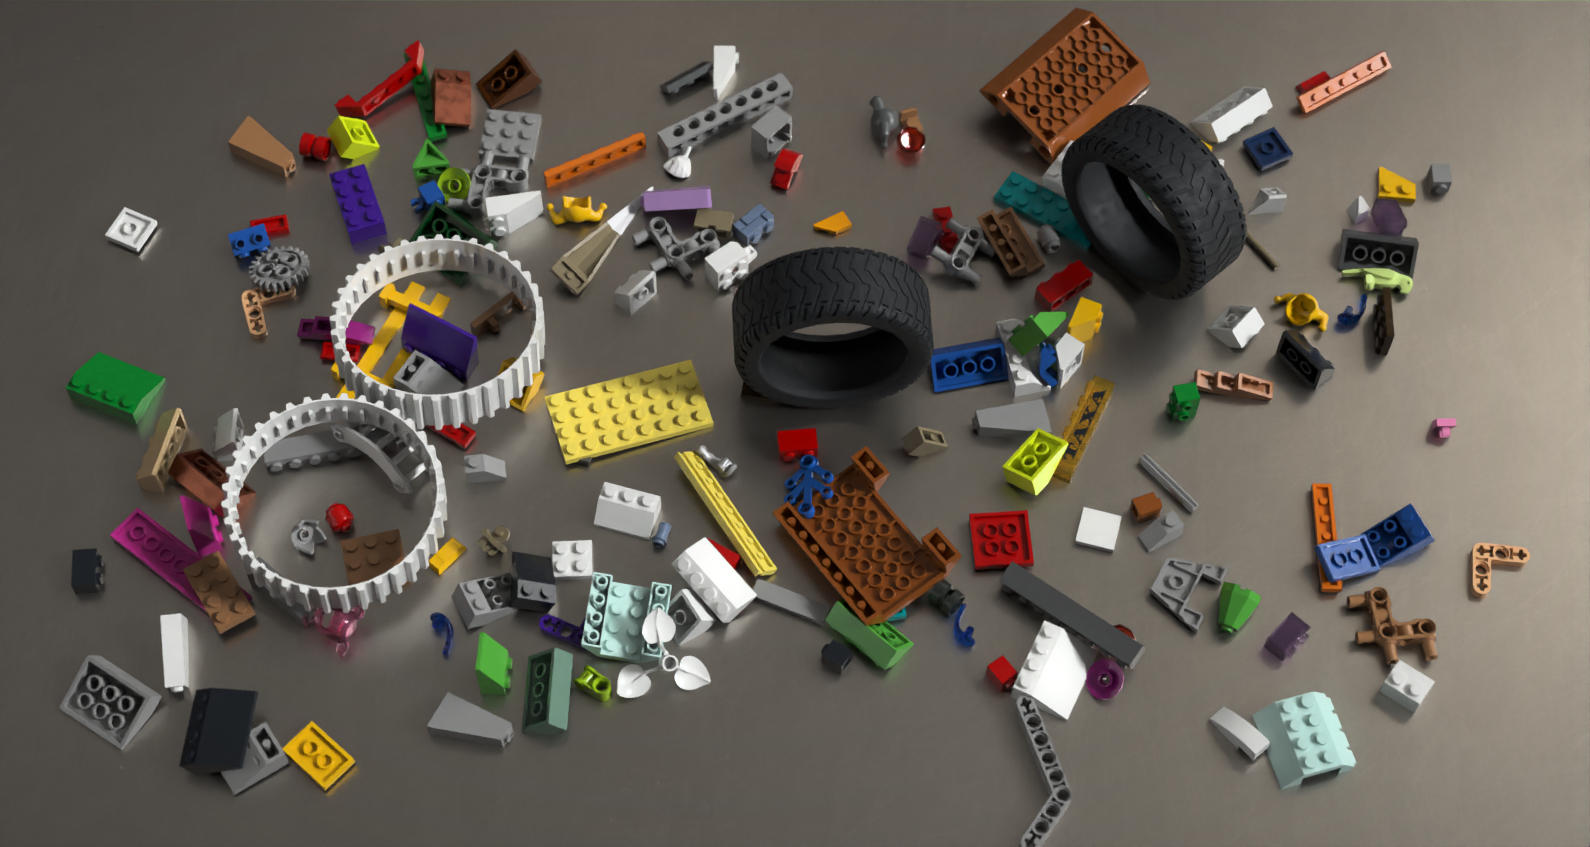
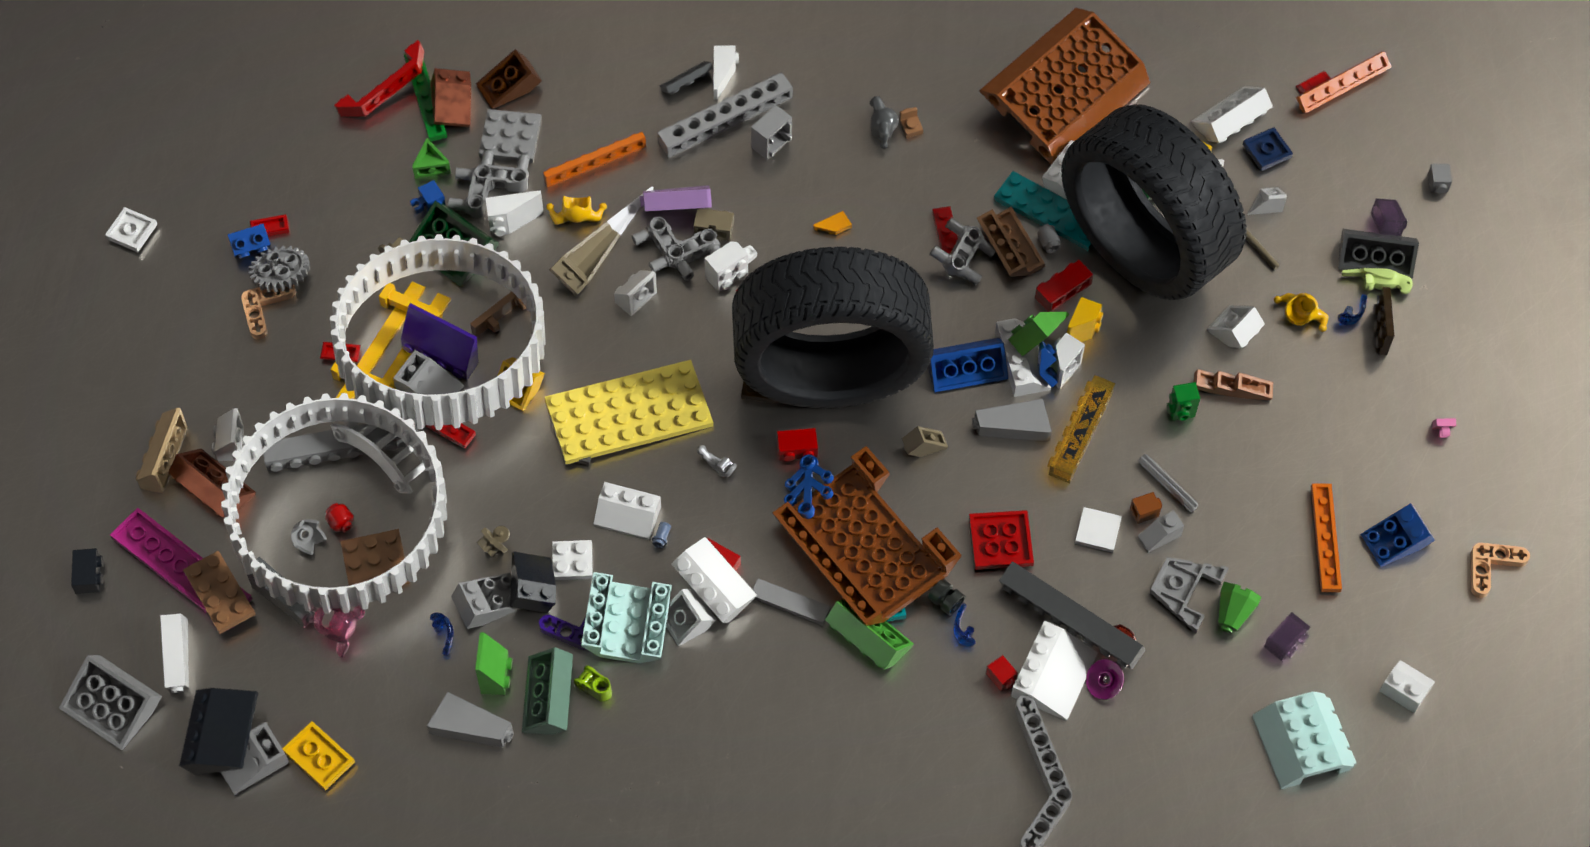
green slope [65,352,166,425] -> none
dark pink slope [179,495,224,556] -> none
medium nougat slope [228,116,296,177] -> none
magenta slope [297,316,376,345] -> none
red wheel [299,132,331,161] -> none
neon yellow slope [327,116,380,159] -> none
dark purple brick [329,164,387,244] -> none
yellow tile [428,537,467,576] -> none
lime dish [438,167,471,203] -> none
light grey slope [464,454,506,484] -> none
white plant [617,607,710,698] -> none
white piece [663,146,692,178] -> none
light yellow plate [674,451,777,576] -> none
sand blue brick [732,204,774,246] -> none
red brick [770,148,803,190] -> none
black brick [821,639,853,675] -> none
clear red hair [896,127,926,154] -> none
clear purple piece [907,216,944,261] -> none
neon yellow slope [1002,428,1068,496] -> none
white slope [1209,707,1270,760] -> none
black slope [1276,330,1335,390] -> none
tile [1314,534,1381,583] -> none
white slope [1347,196,1370,224] -> none
medium nougat pin [1347,587,1438,665] -> none
yellow wing [1378,167,1416,203] -> none

